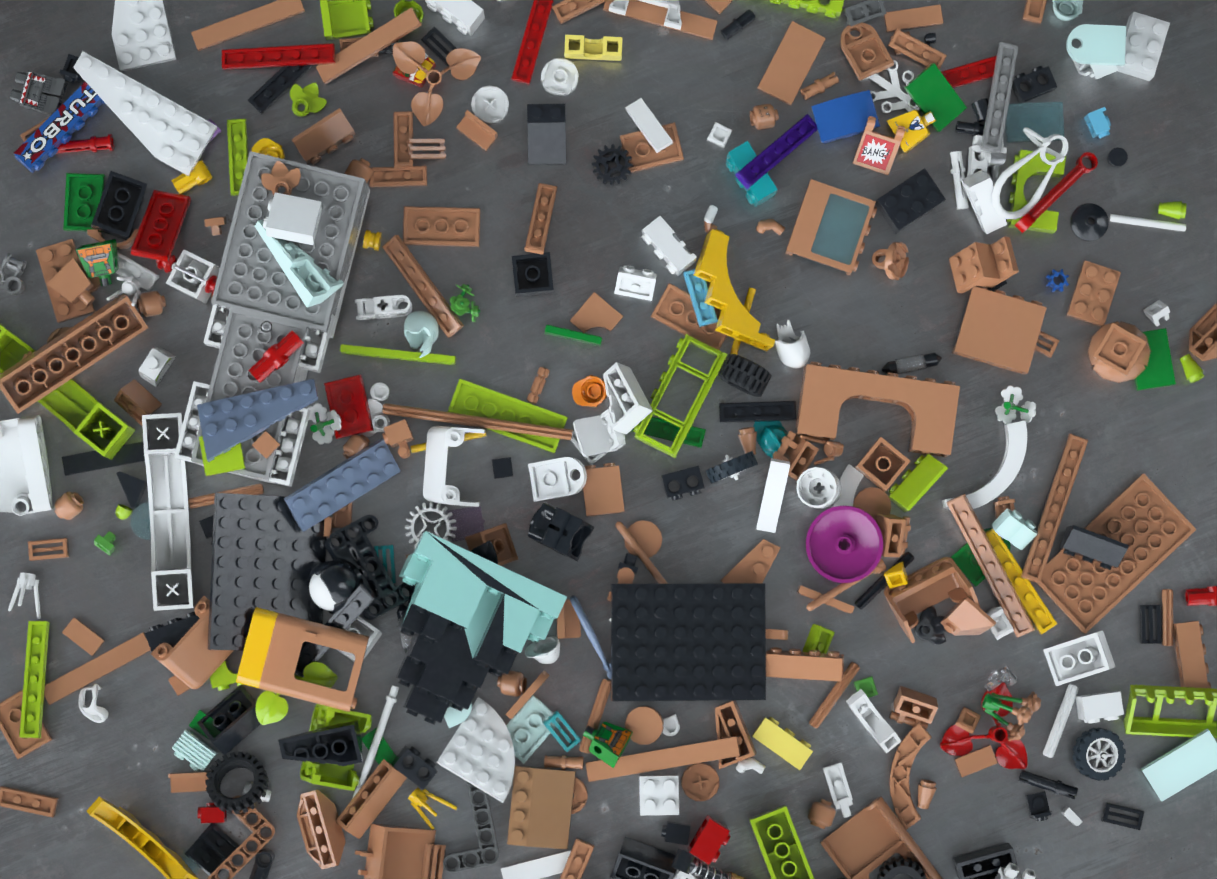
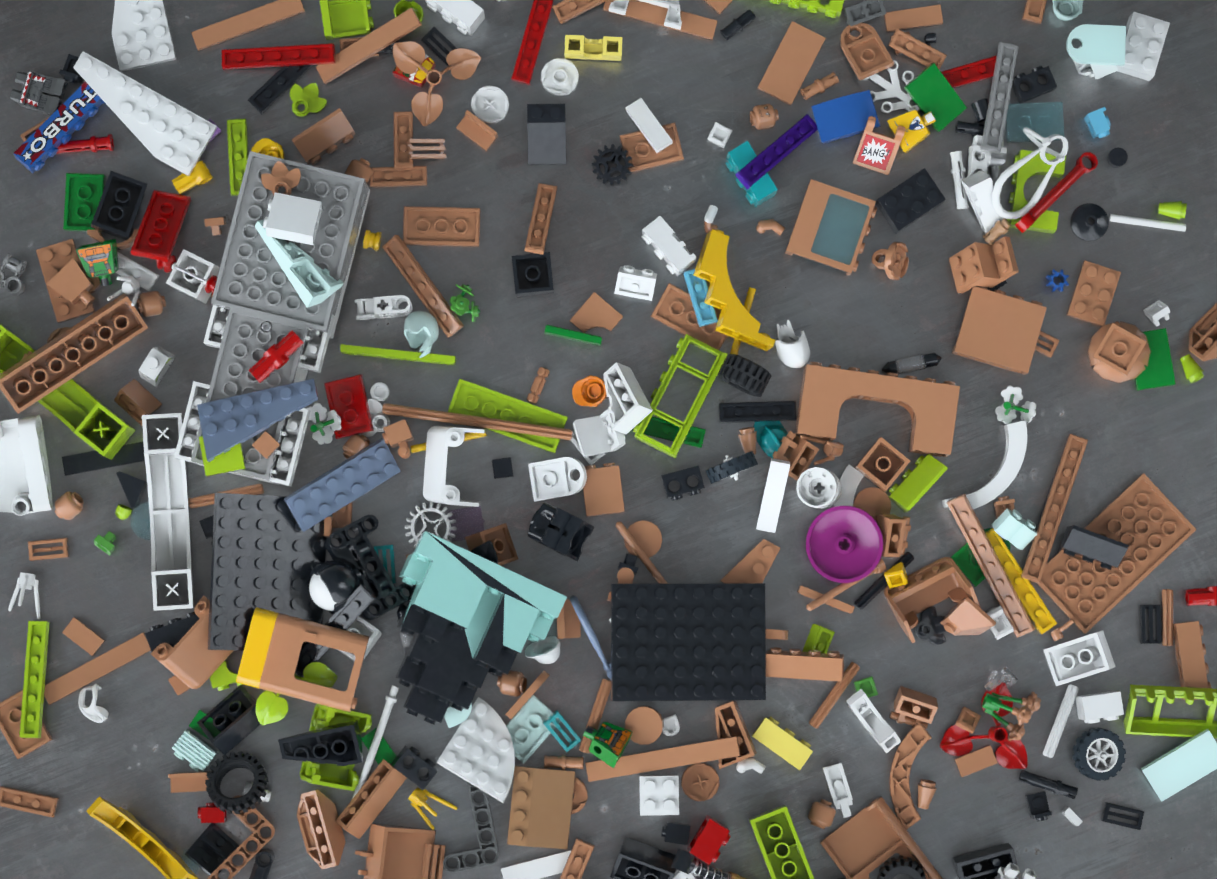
none -> medium nougat animal [983,218,1011,245]
none -> nougat hand [1051,619,1075,641]

